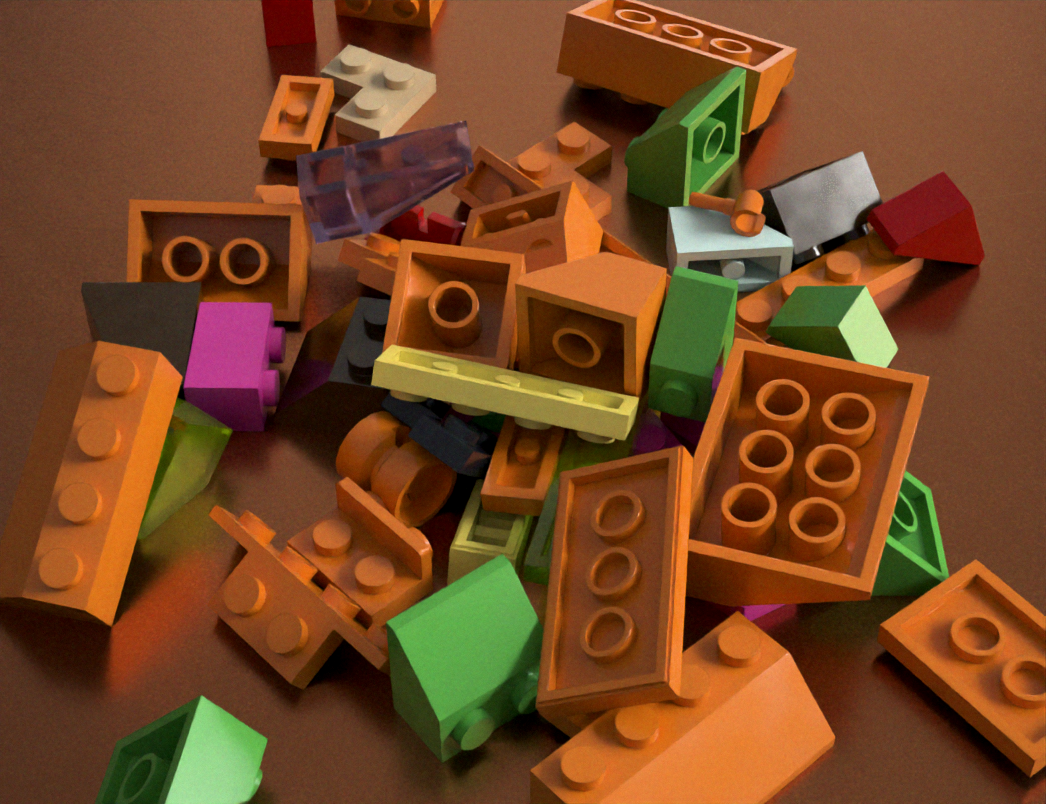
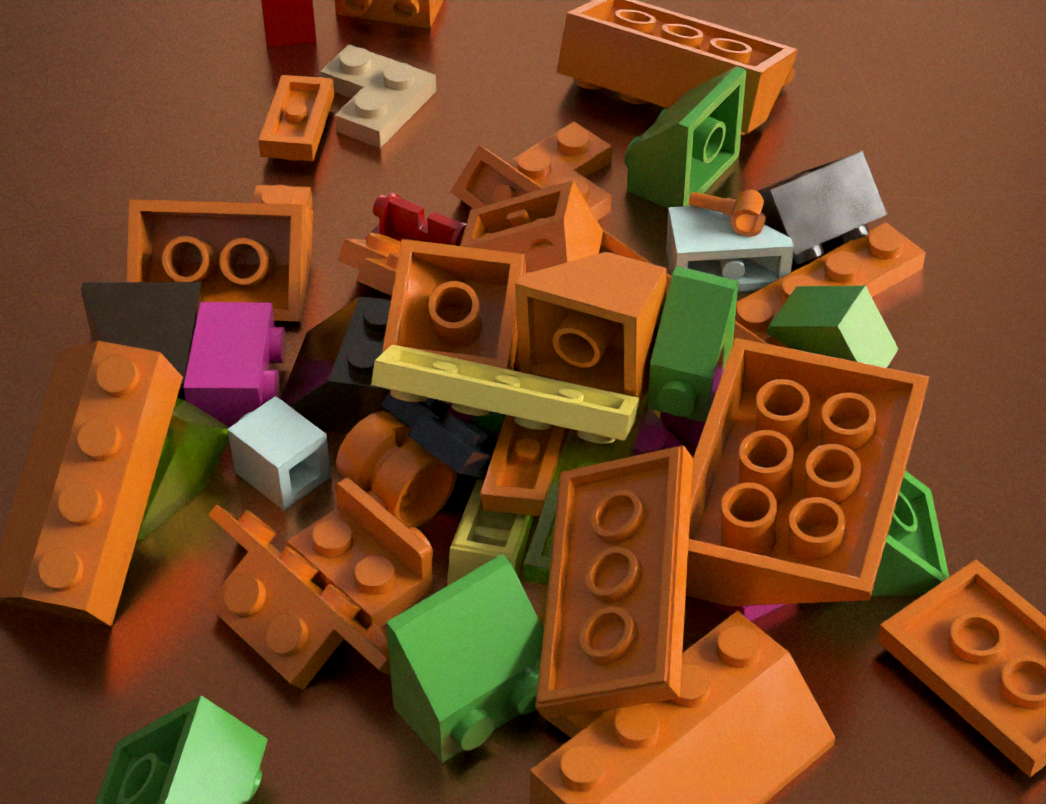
slope [296,121,475,244] -> none
red slope [866,170,985,265] -> none
none -> light aqua brick [228,396,331,511]

